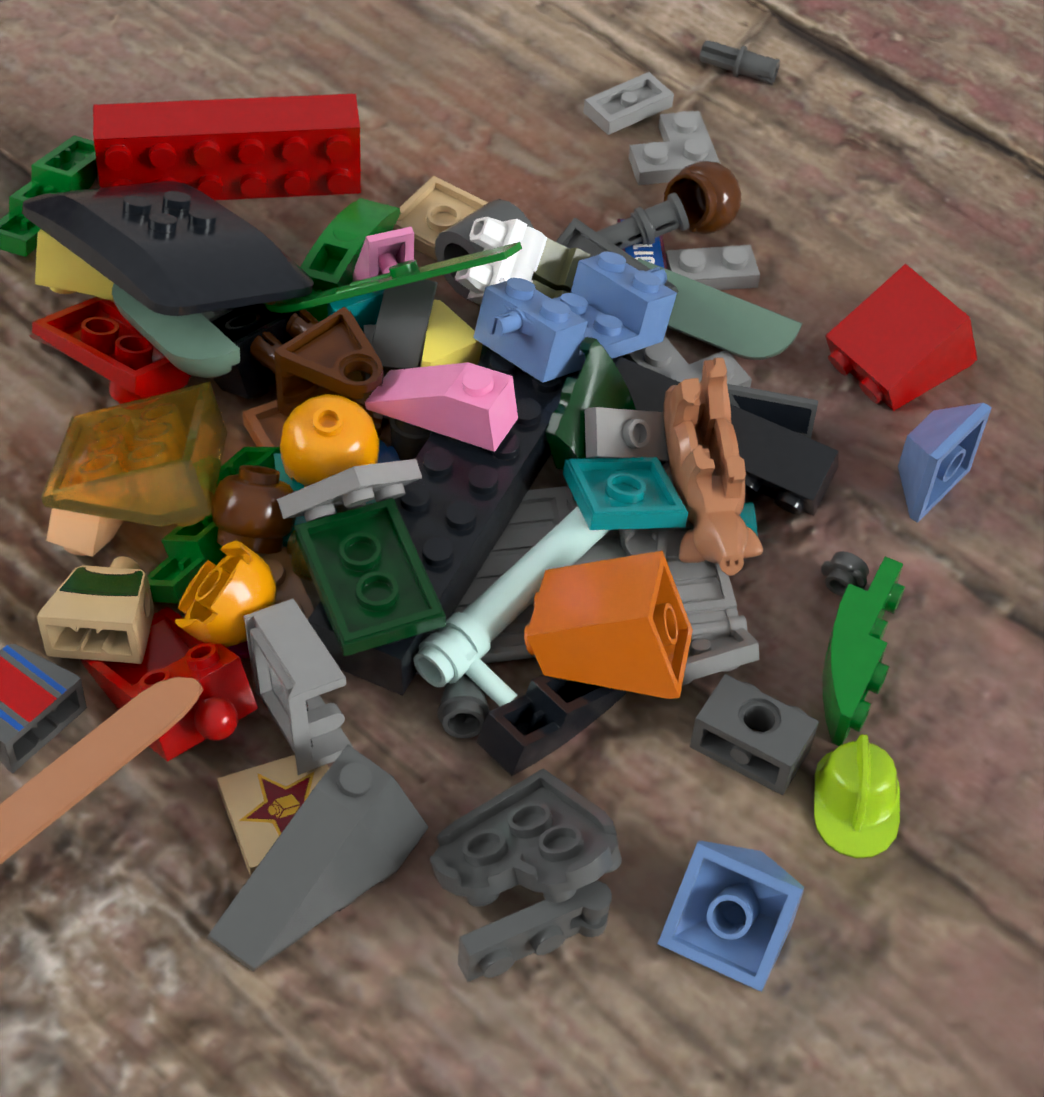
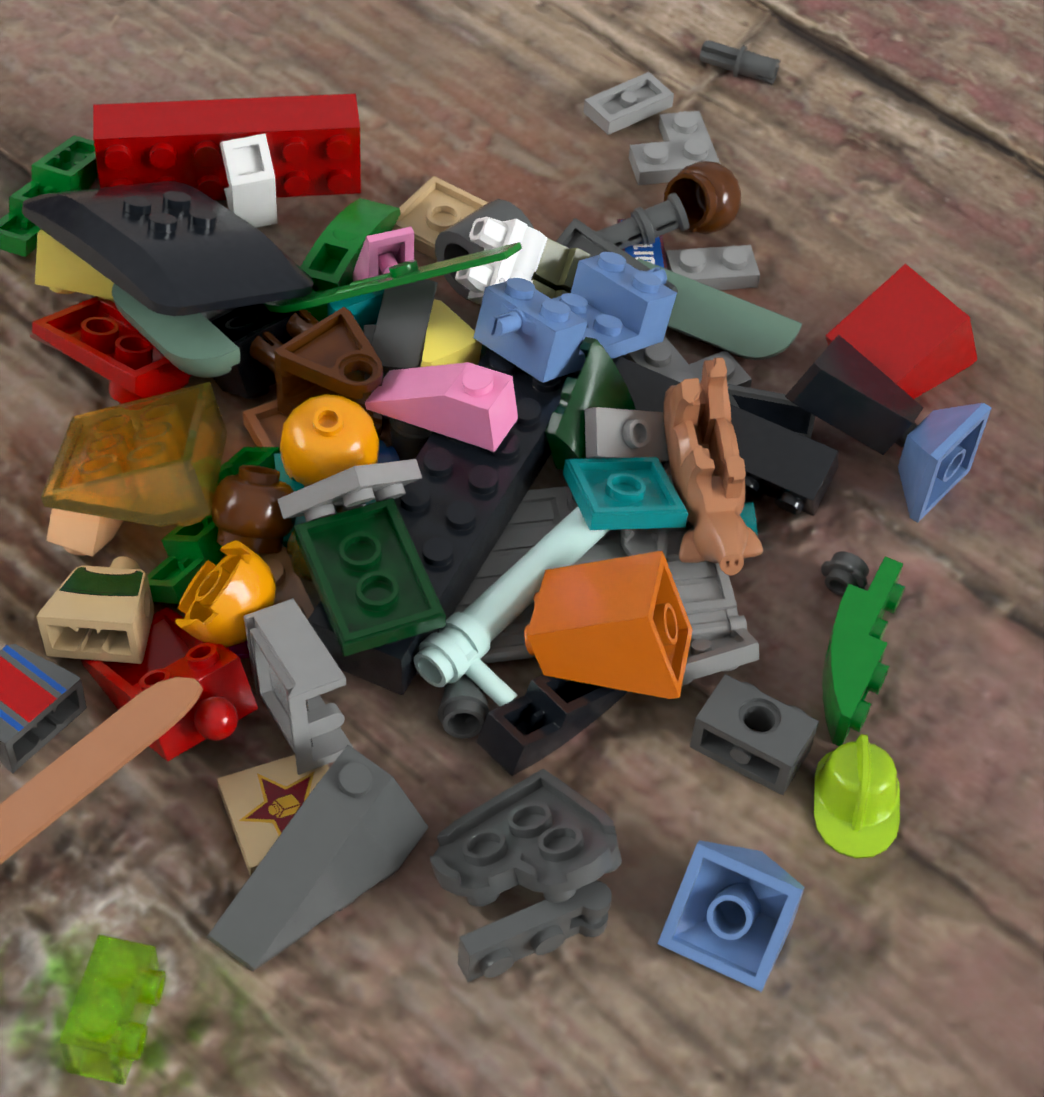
none -> clear neon green brick [59,935,166,1085]
none -> white slope [220,133,277,228]
none -> black slope [785,335,924,455]

